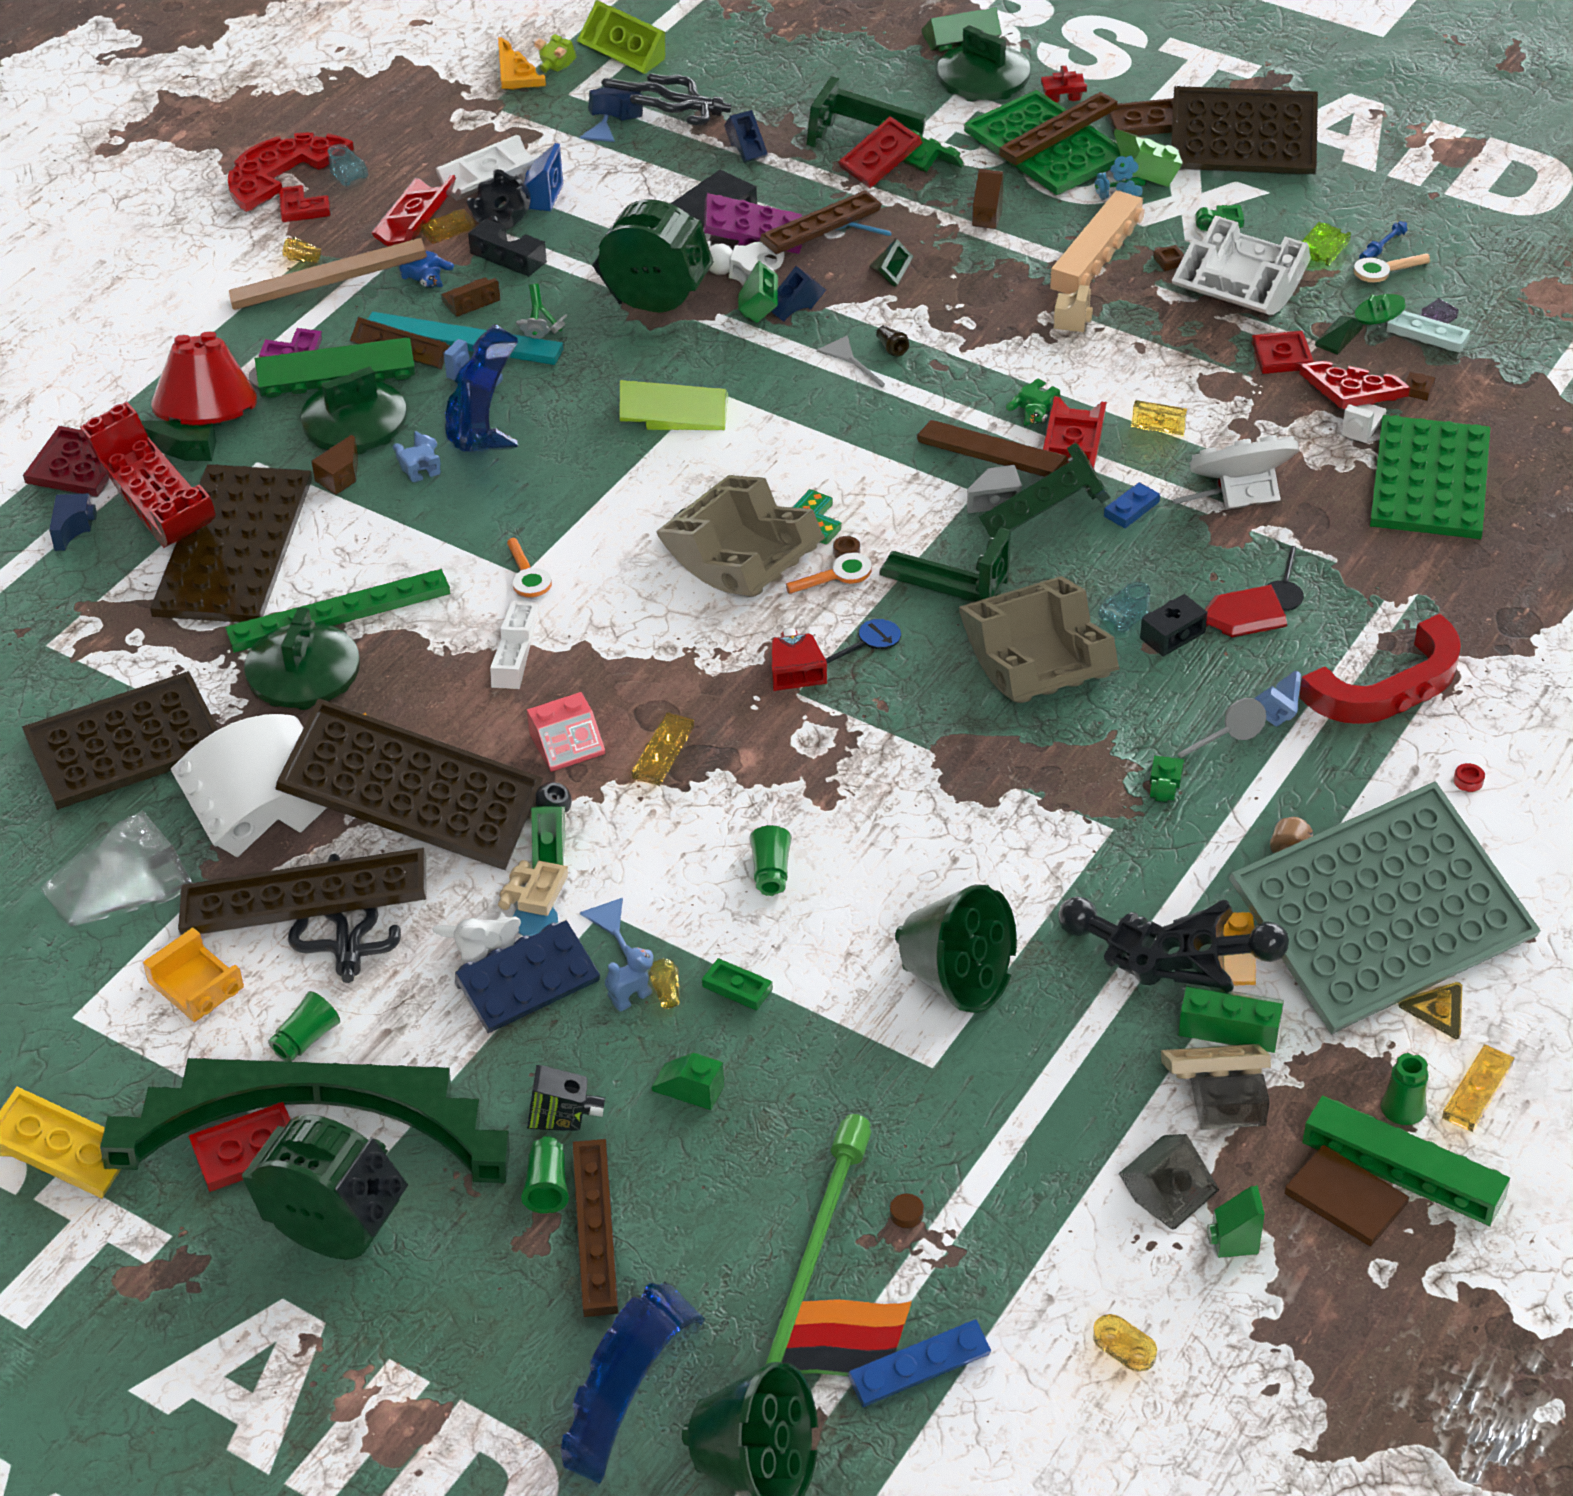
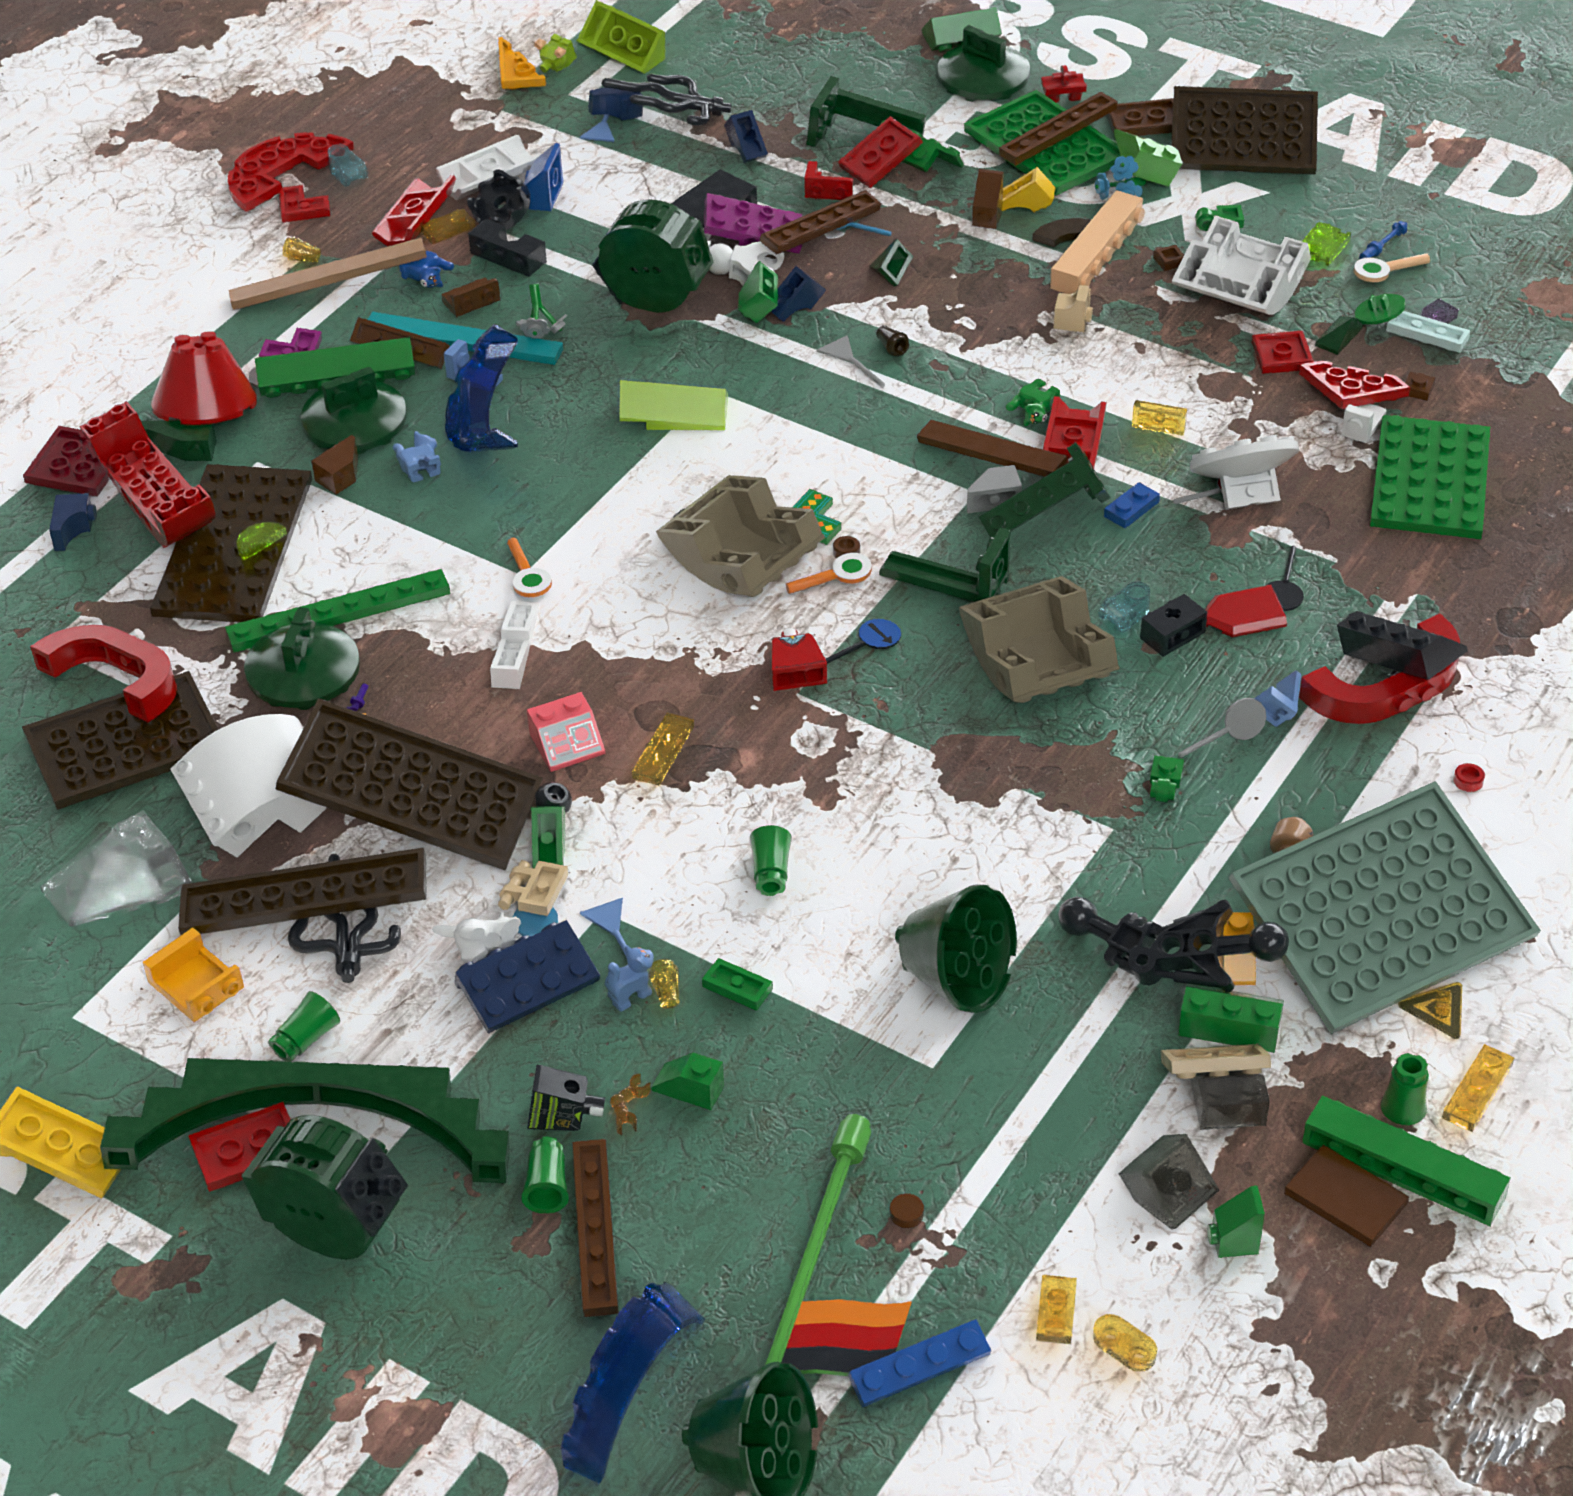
none -> red arch [30,625,177,722]
none -> clear neon green tile [237,522,287,561]
none -> dark purple hand [347,683,369,711]
none -> clear orange arm [610,1073,651,1136]
none -> red bracket [804,161,853,200]
none -> yellow arch [1002,167,1055,213]
none -> dark brown tile [1032,218,1091,247]
none -> clear yellow plate [1036,1274,1077,1345]
none -> black slope [1337,611,1468,680]

